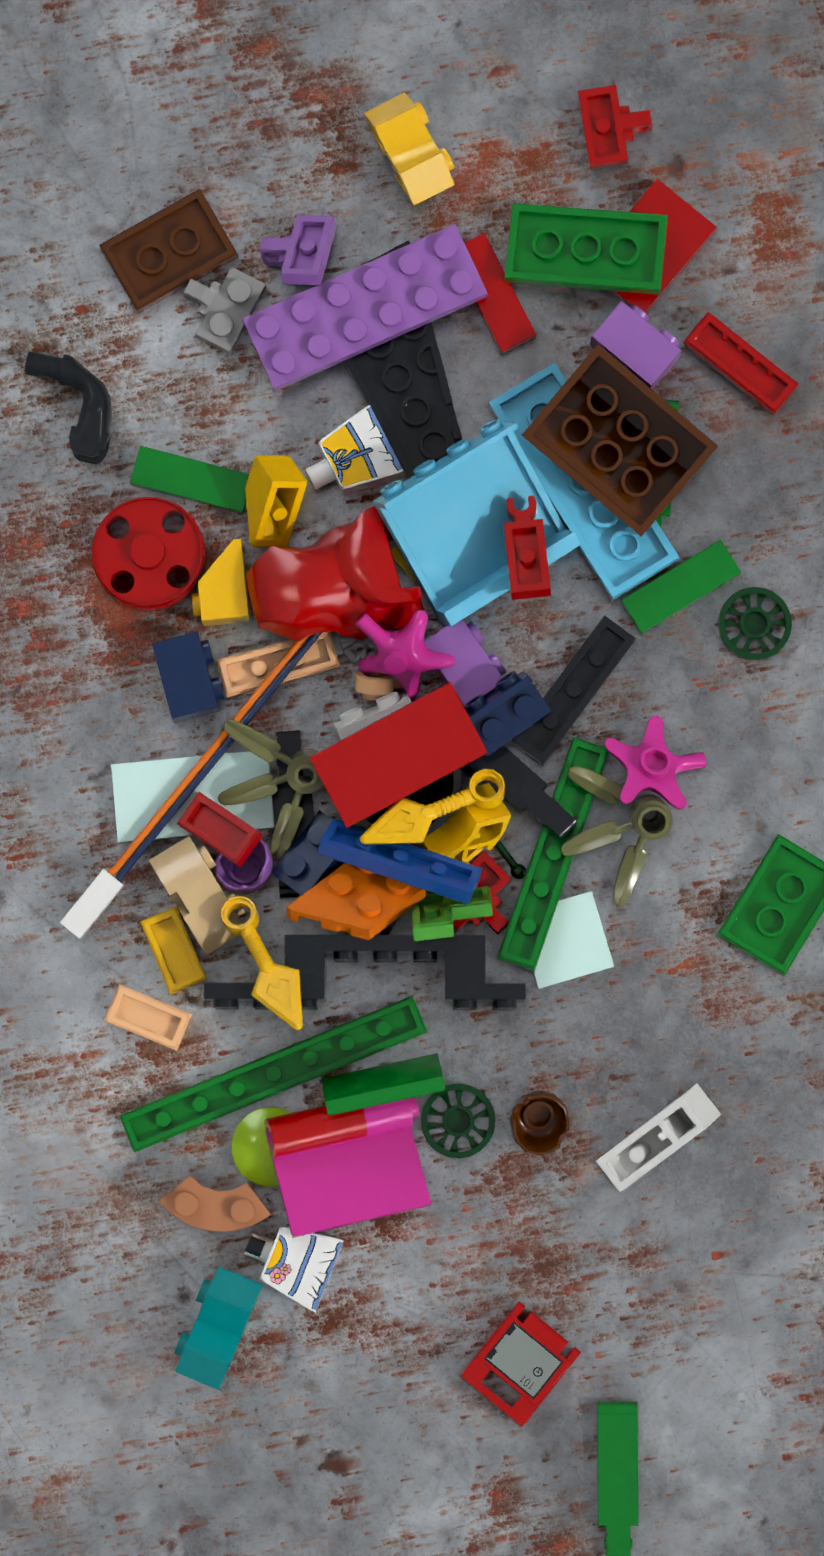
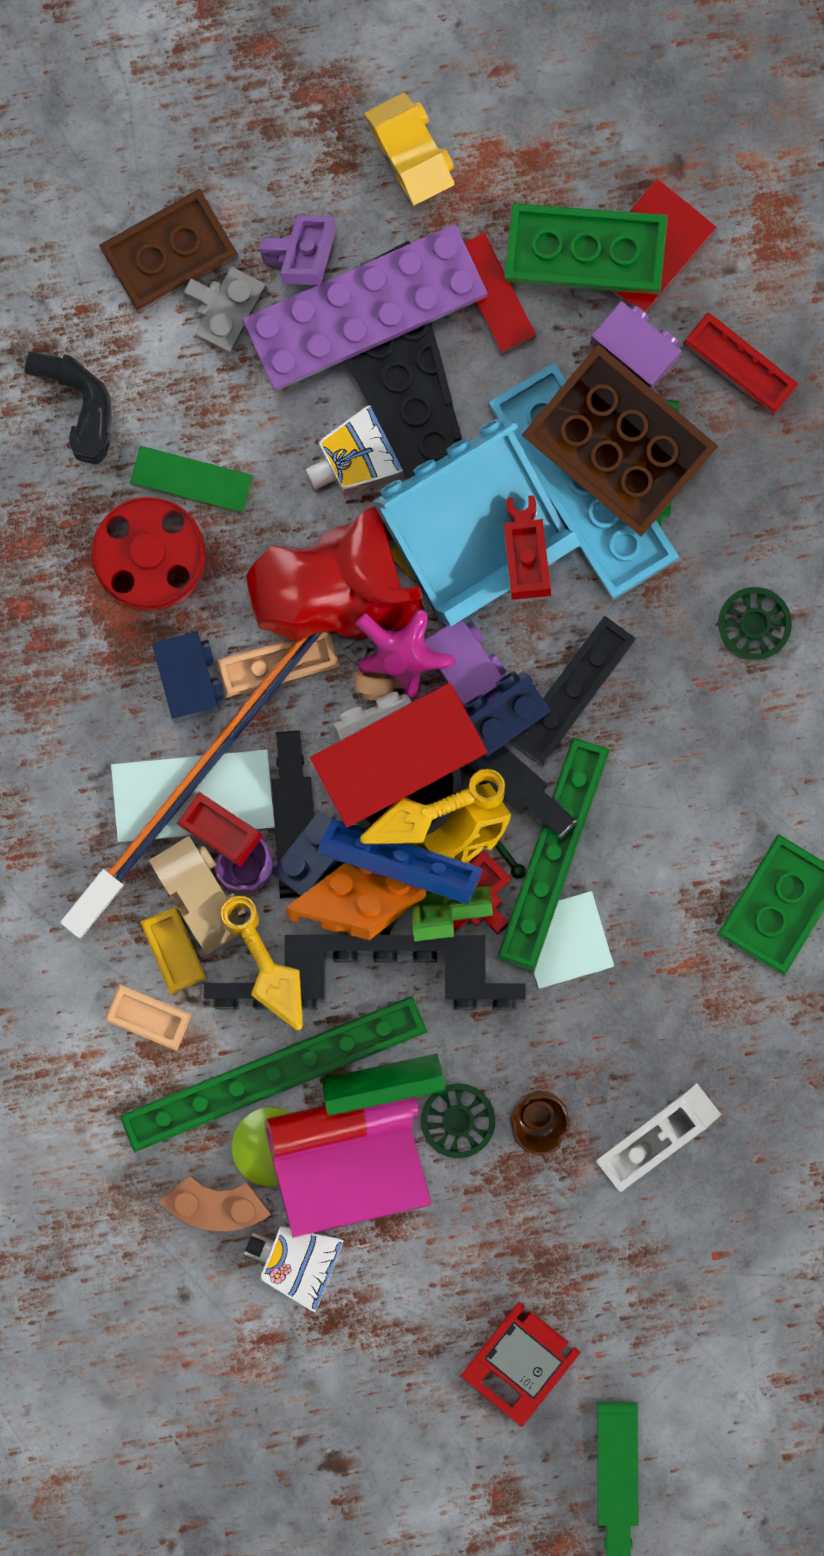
teal brick [174,1266,262,1390] -> none
yellow slope [192,539,250,626] -> none
olive plant [218,719,323,861] -> none
yellow slope [245,455,308,547] -> none
olive plant [561,766,673,907] -> none
red hinge [578,85,652,170] -> none
dark pink animal [605,715,706,810] -> none
green tile [621,539,741,635] -> none

